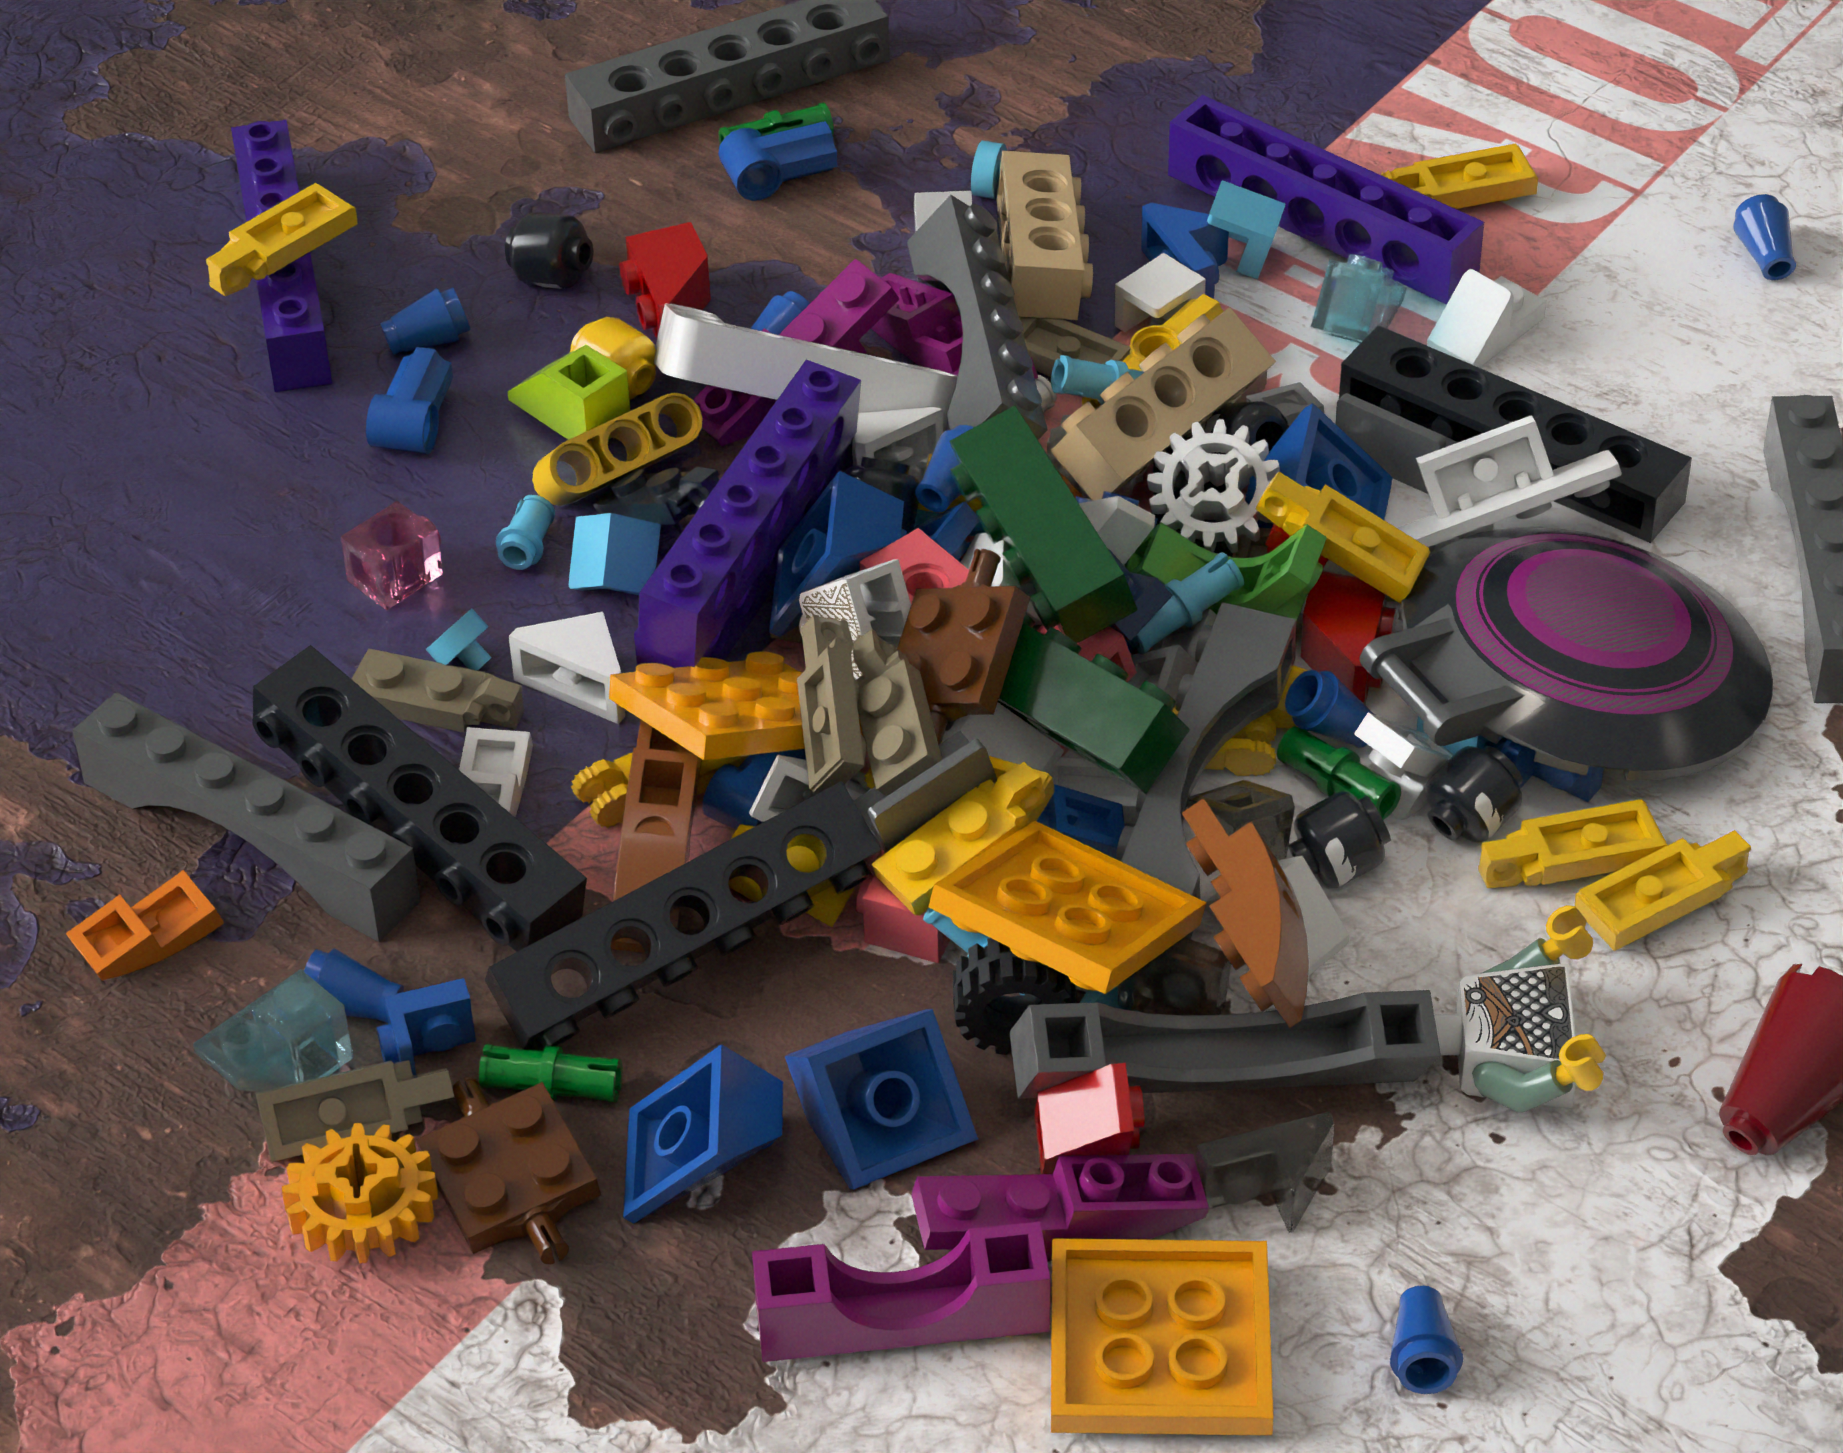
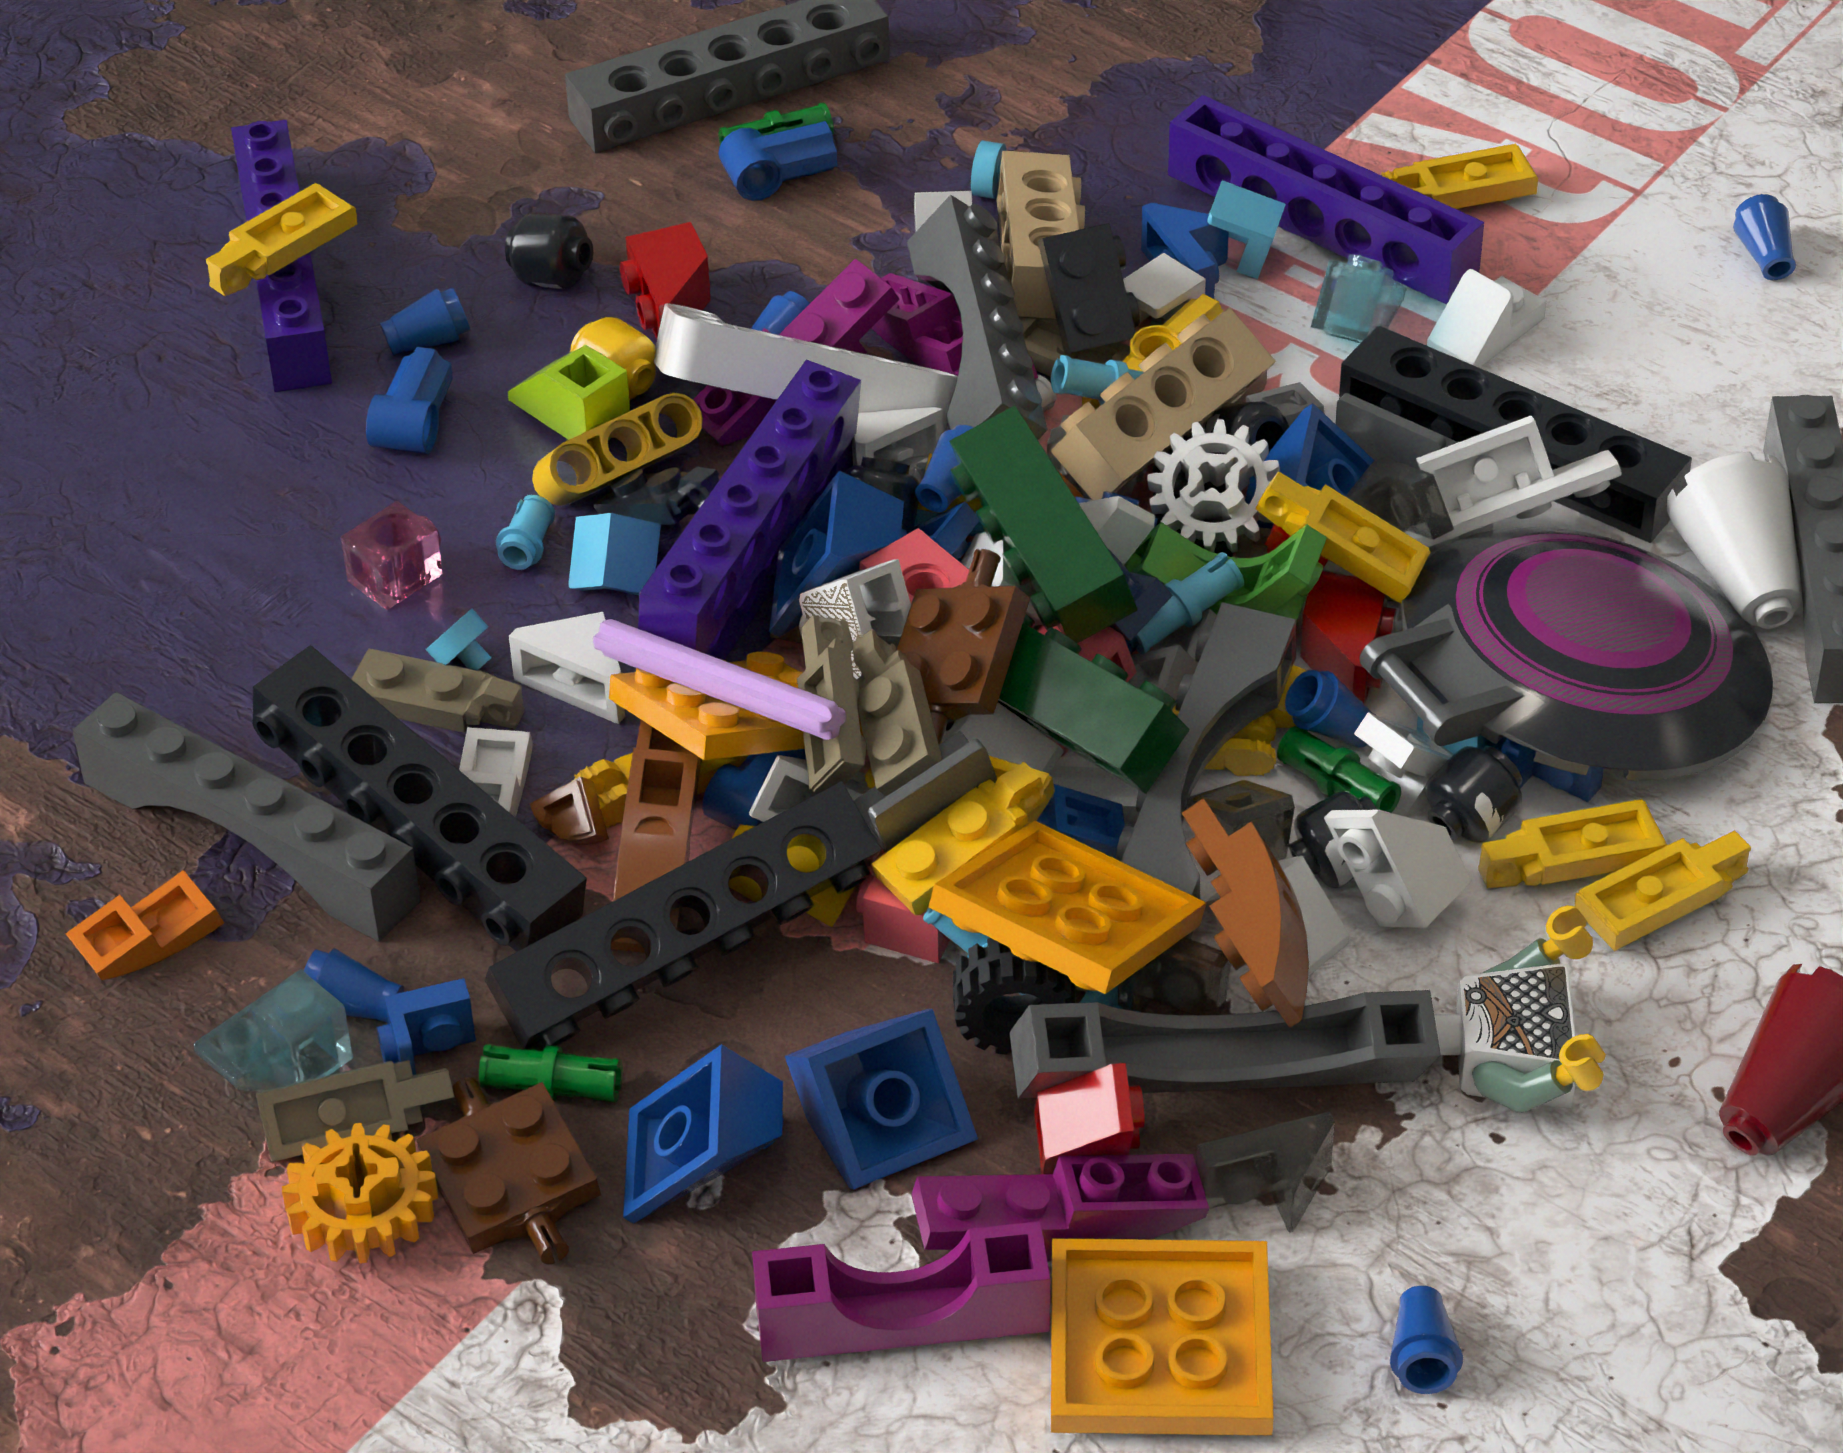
none -> dark orange tile [529,776,609,845]
none -> lavender axle [593,619,846,740]
none -> black bracket [1038,223,1140,355]
none -> white slope [1324,810,1472,928]
none -> clear smoke slope [1346,457,1454,540]
none -> white cone [1667,452,1802,629]

